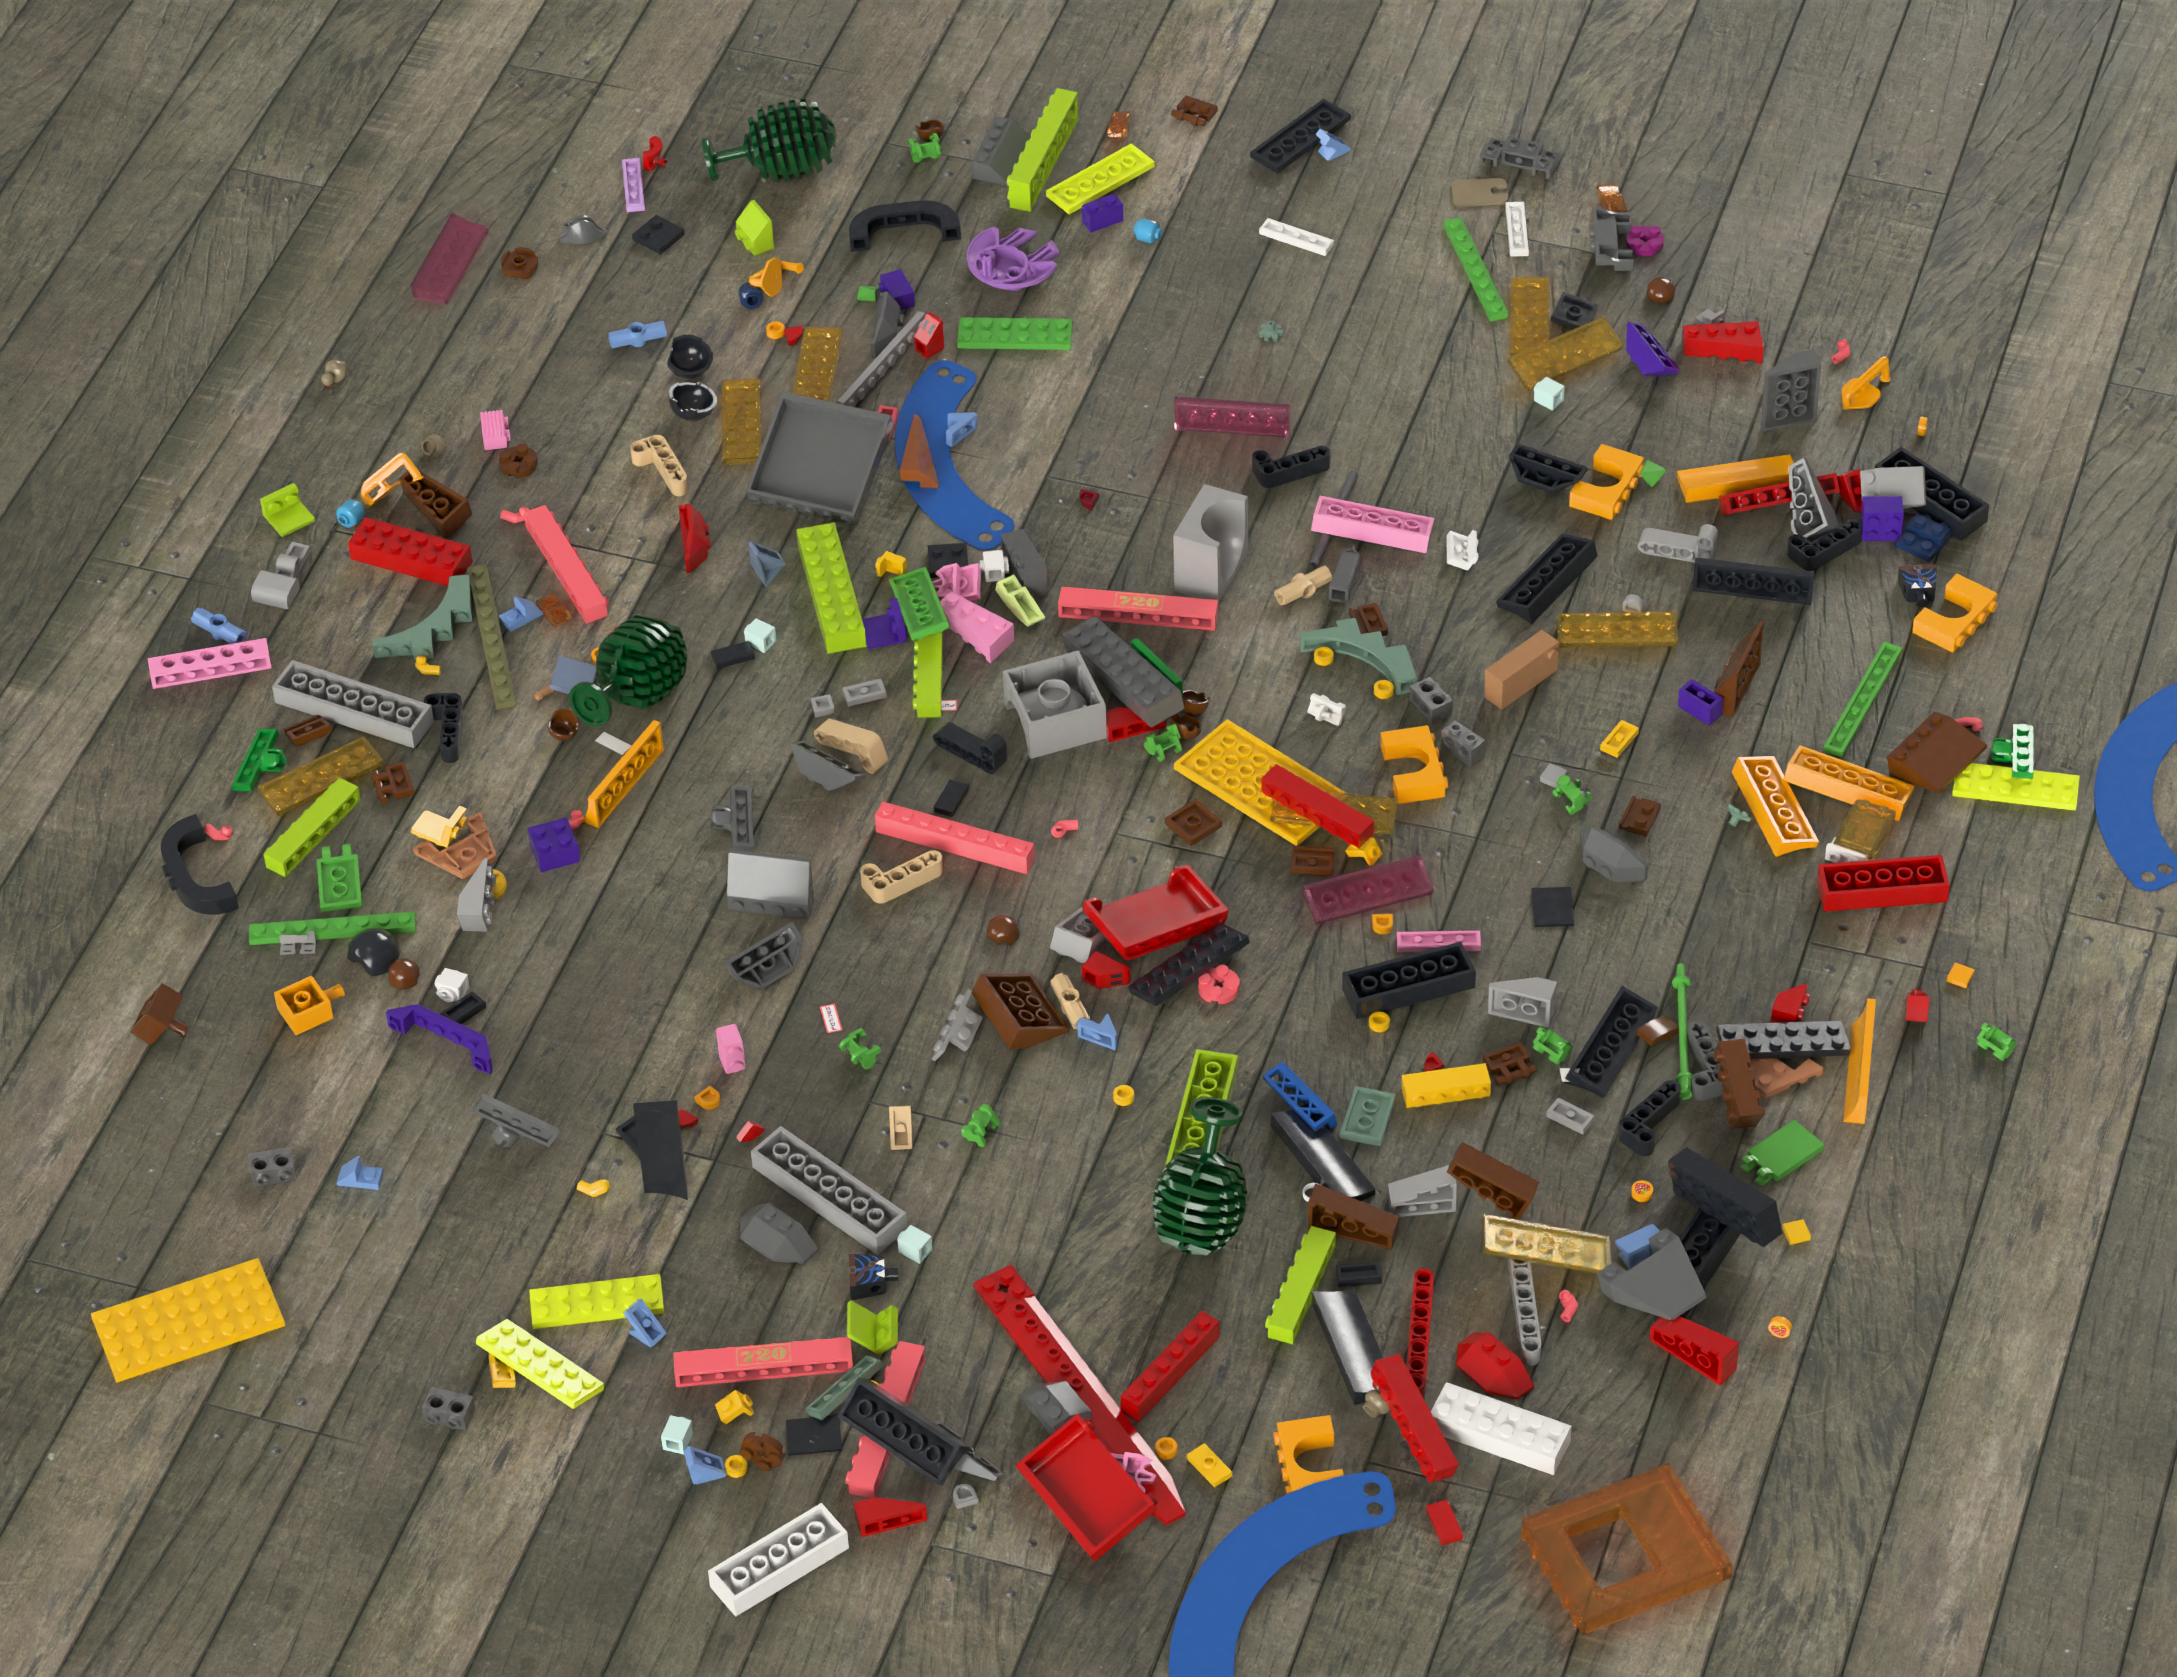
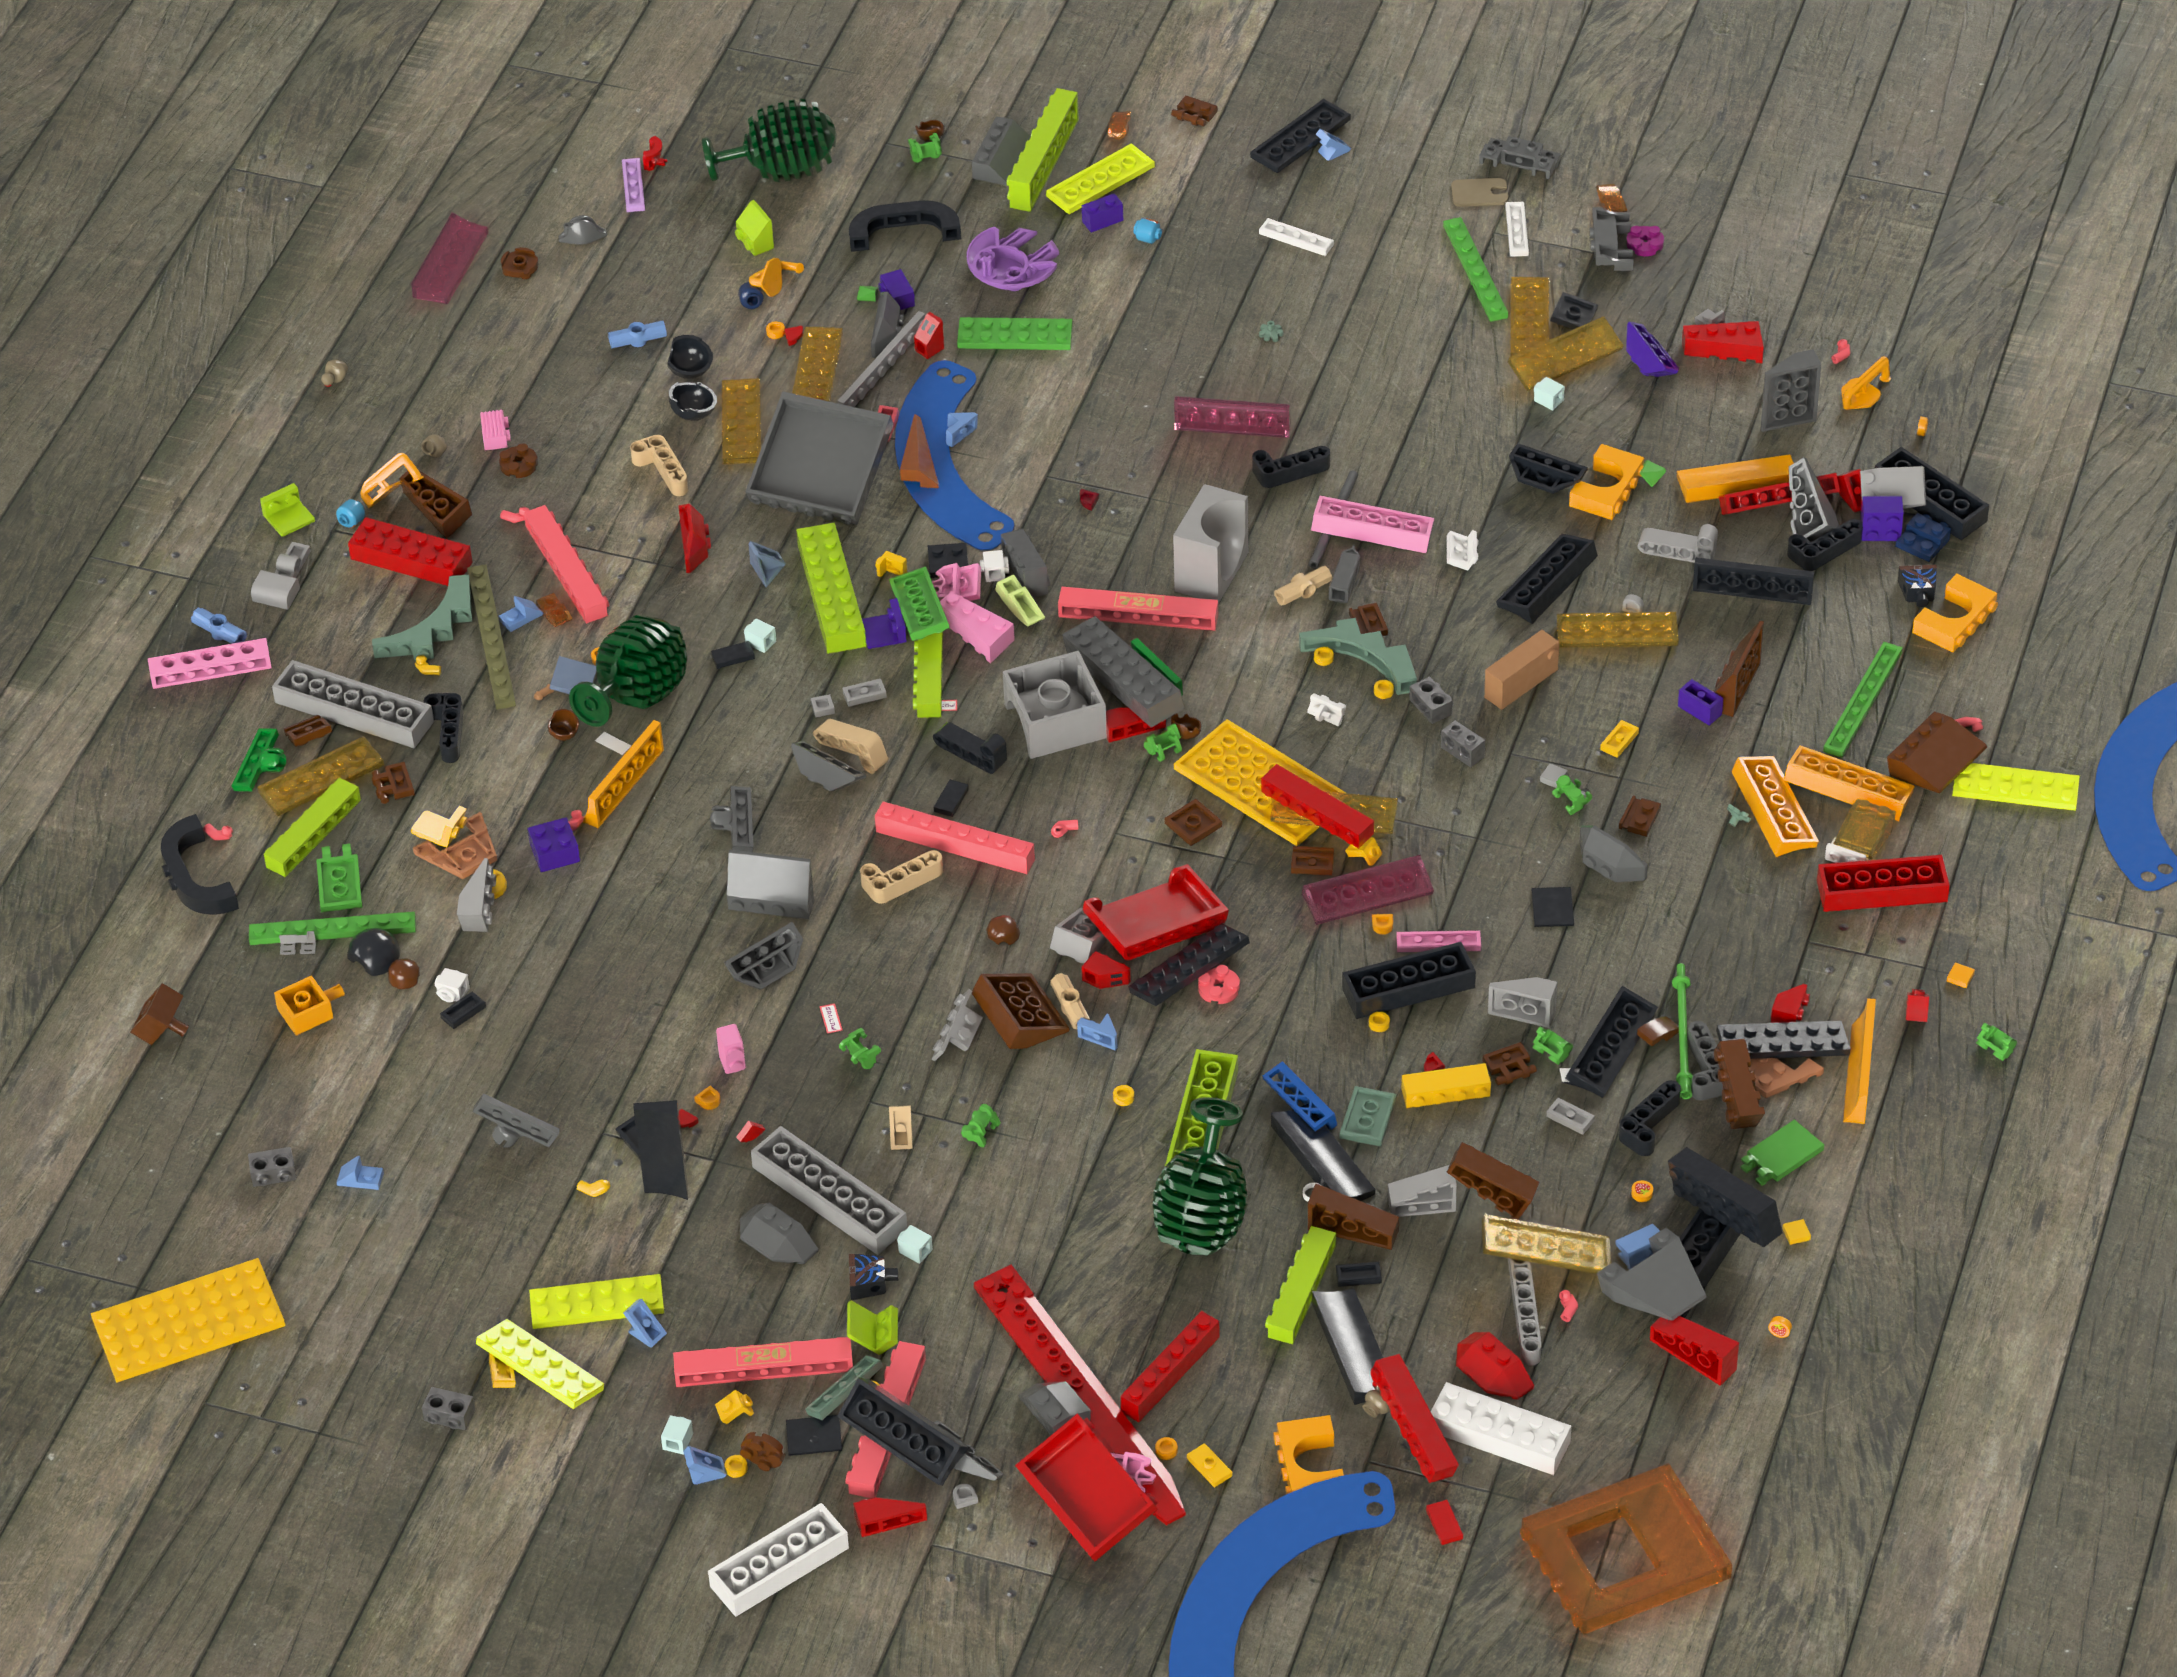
dark purple slope [386,1004,493,1075] -> none
black plate [632,215,685,255] -> none
reddish brown hair [1182,690,1210,716] -> none
light orange arch [1380,725,1448,804] -> none
red beam [1407,1268,1434,1398] -> none
reddish brown hair [1647,277,1675,304] -> none
plate [1991,724,2033,779] -> none

